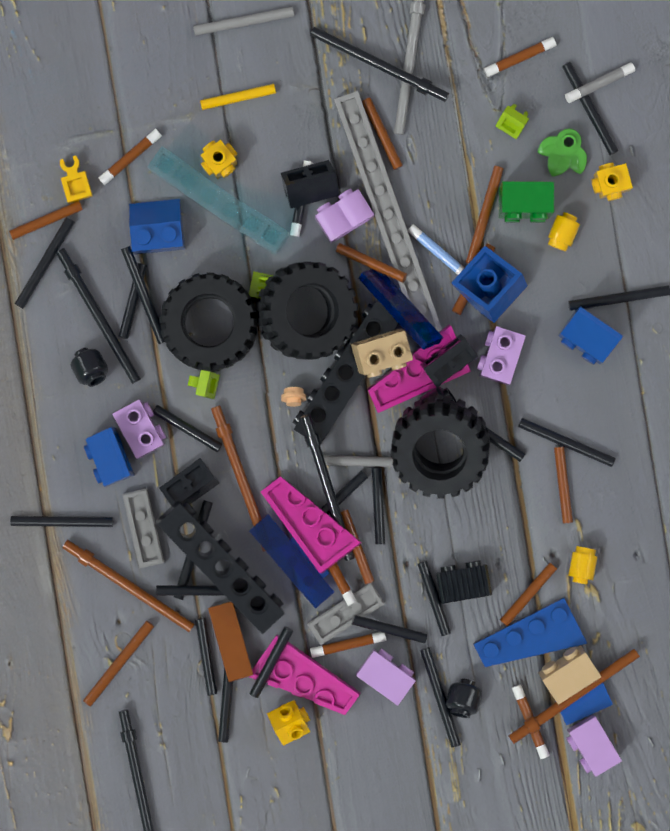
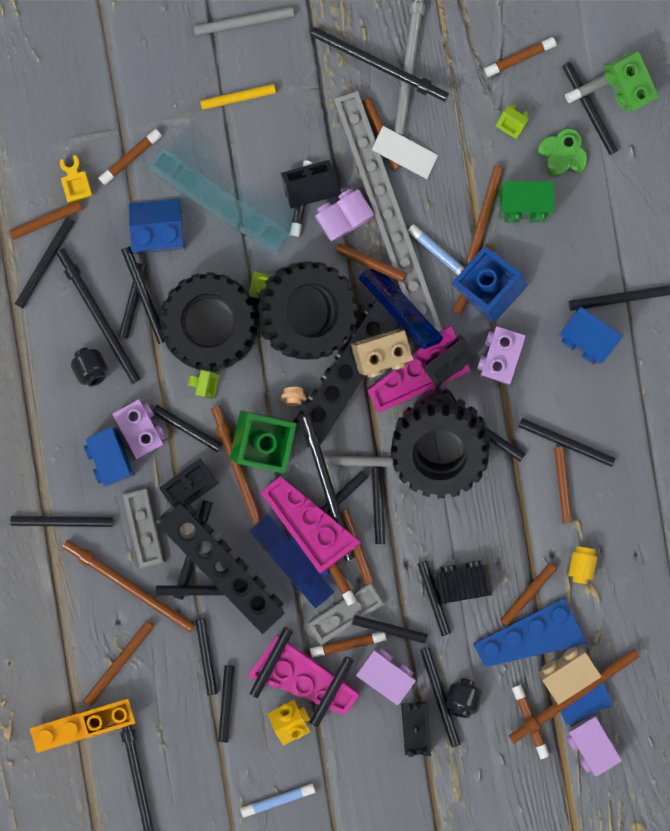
yellow brick [201,140,238,179] -> none
dark orange tile [208,602,254,683] -> none
yellow brick [548,212,580,252] -> none
yellow brick [591,163,633,201] -> none
none -> light orange slope [30,699,135,753]
none -> green brick [229,410,297,473]
none -> light blue bar [240,783,316,818]
none -> black bar [309,656,354,727]
none -> white sticker [372,126,438,179]
none -> black hinge [401,702,431,757]
none -> bright green brick [603,51,659,111]

